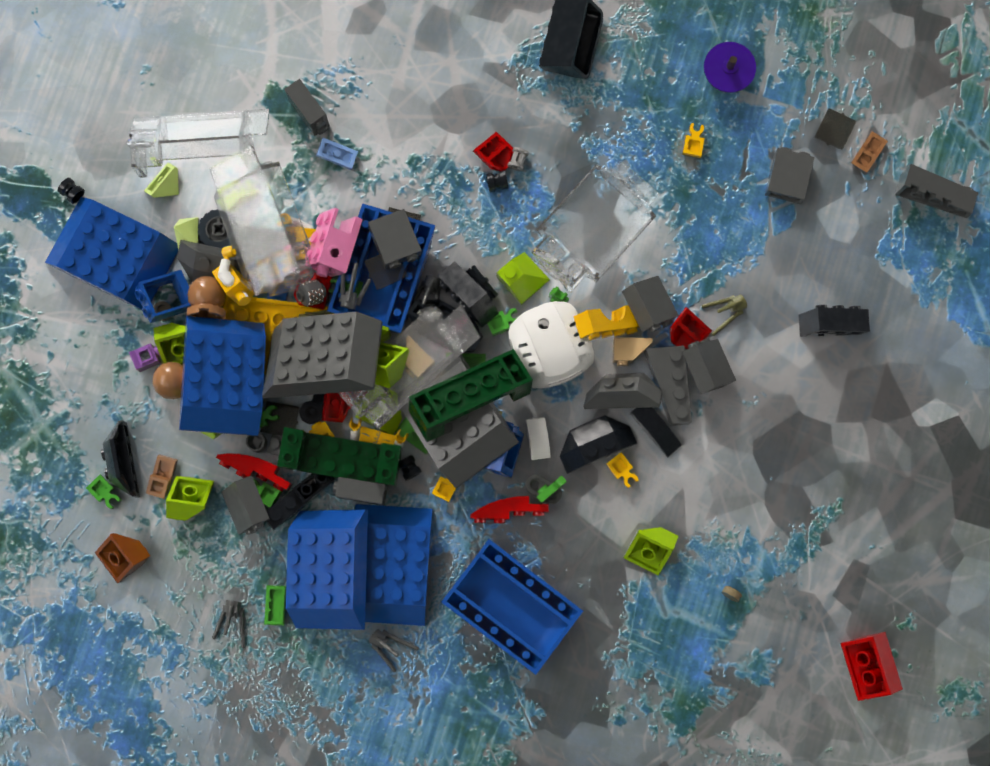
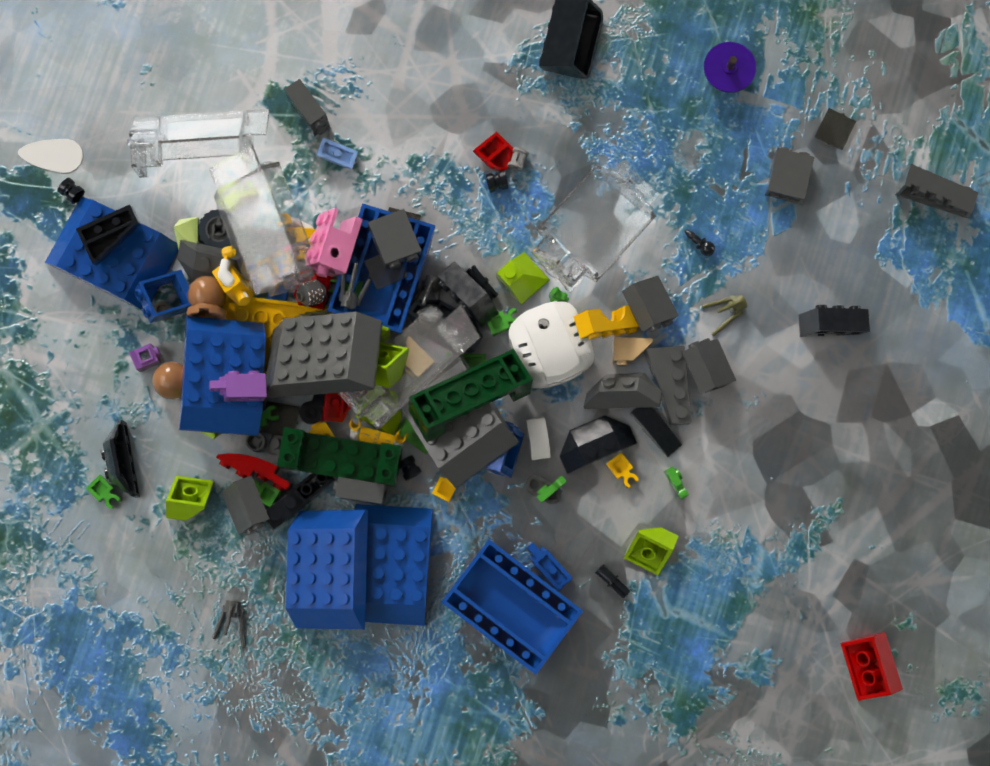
dark orange slope [95,533,151,583] -> none
yellowish green slope [144,163,179,198] -> none
medium nougat slope [146,454,178,499] -> none
lime slope [154,323,185,365] -> none
bright green plate [264,585,286,626] -> none
dark grey plant [368,629,419,672] -> none
red slope [470,496,549,524] -> none
red slope [670,307,712,349] -> none
yellow plate [682,123,705,158] -> none
dark tan tile [721,586,742,602] -> none
medium nougat slope [851,131,888,173] -> none
none -> white sticker [18,139,83,173]
none -> black wedge [76,204,141,266]
none -> medium lavender hinge [209,371,267,402]
none -> blue hinge [526,542,573,592]
none -> black axle [595,564,630,598]
none -> bright green plate [664,466,689,500]
none -> black bar [684,230,715,256]

